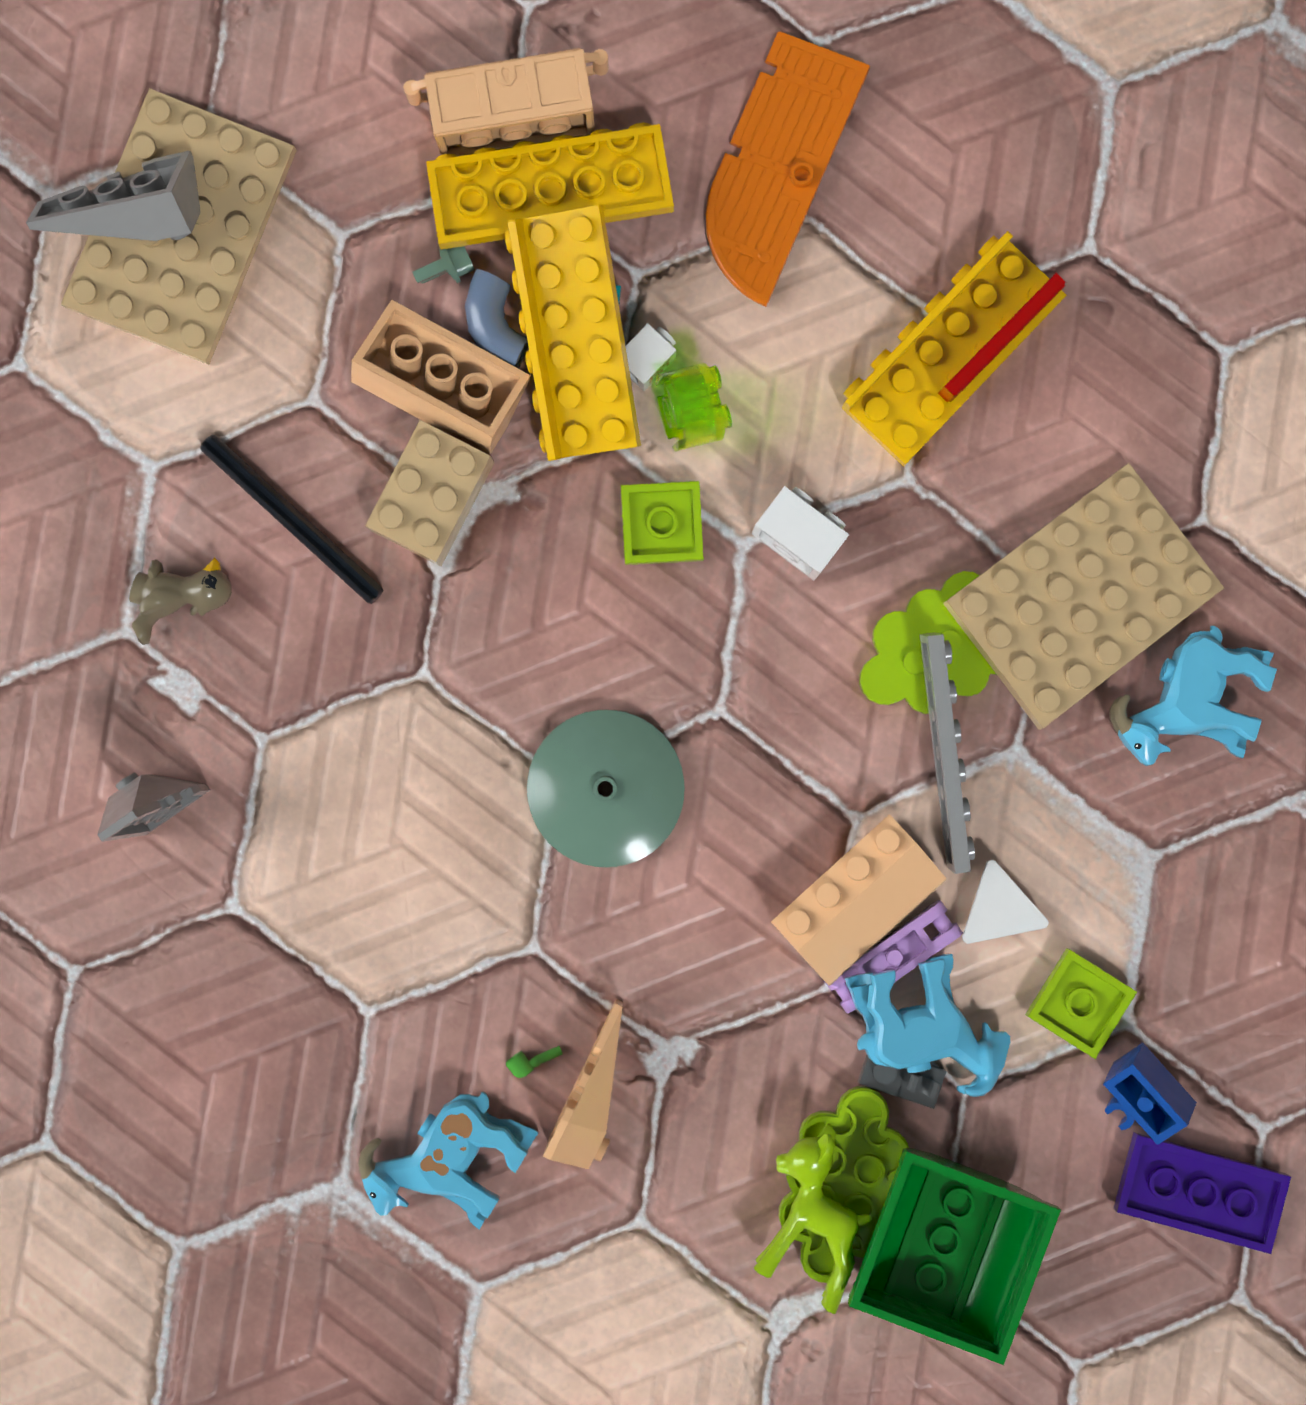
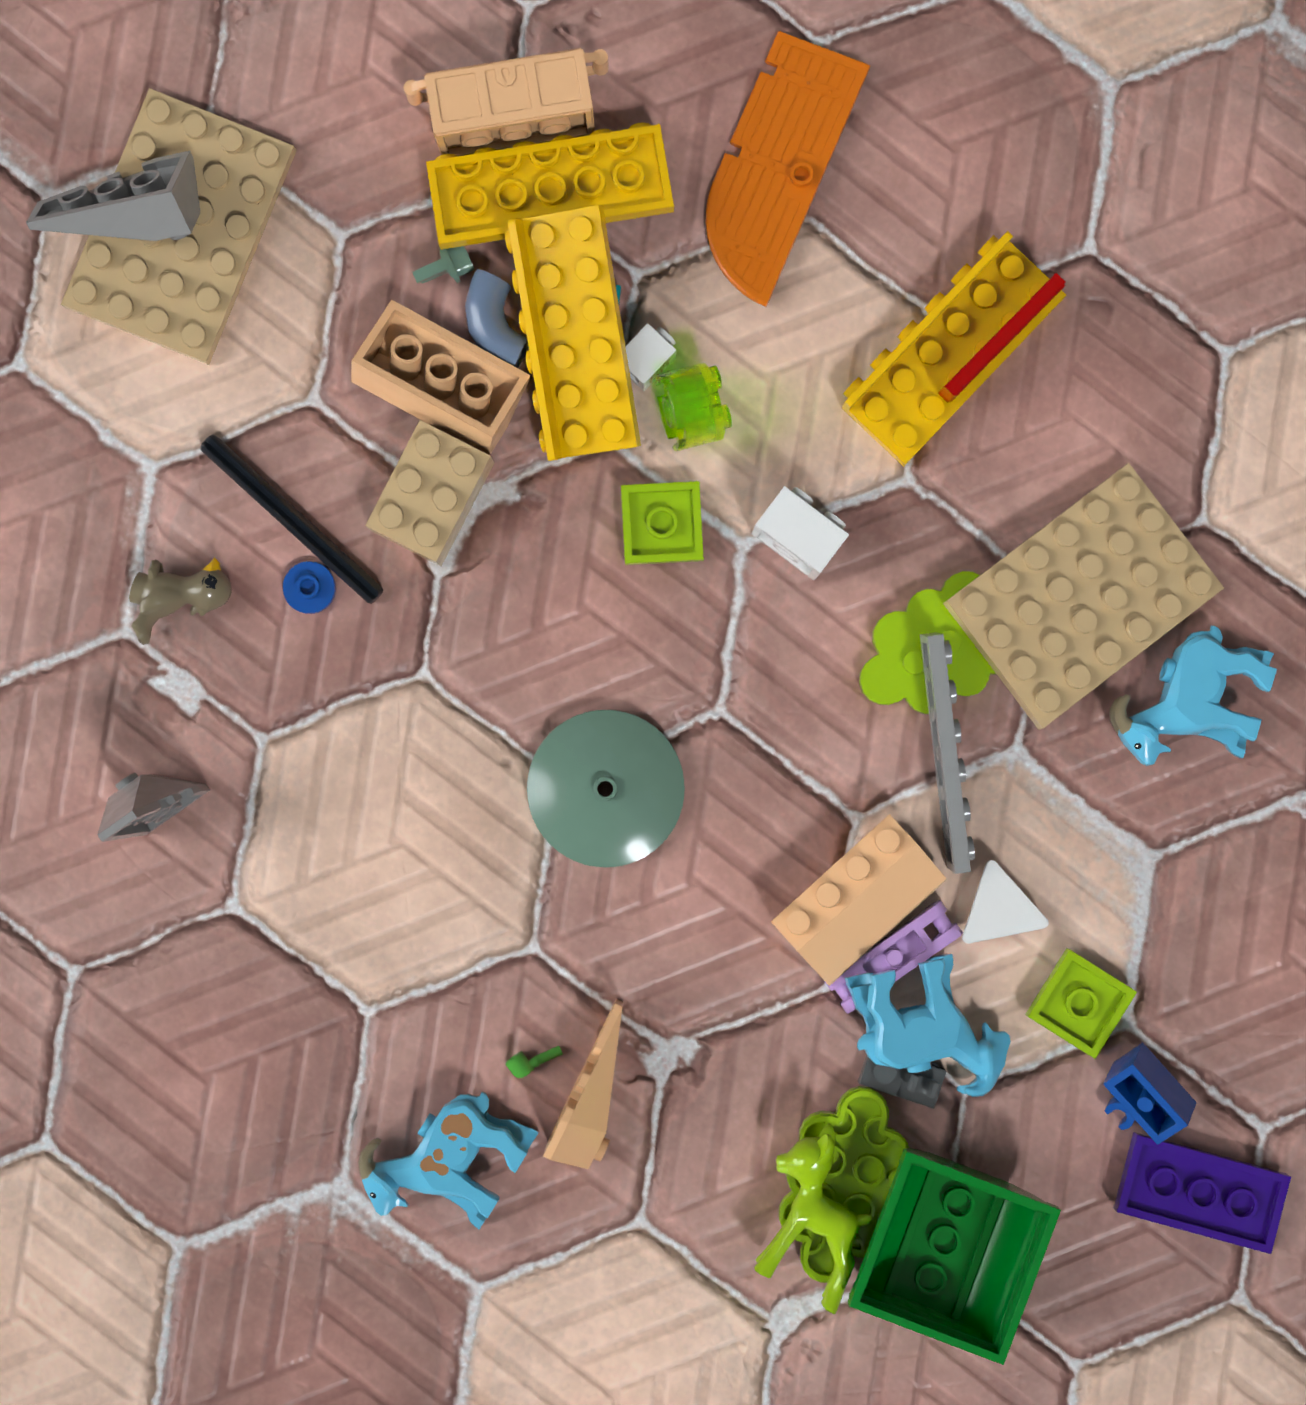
none -> blue piece [283,561,336,614]

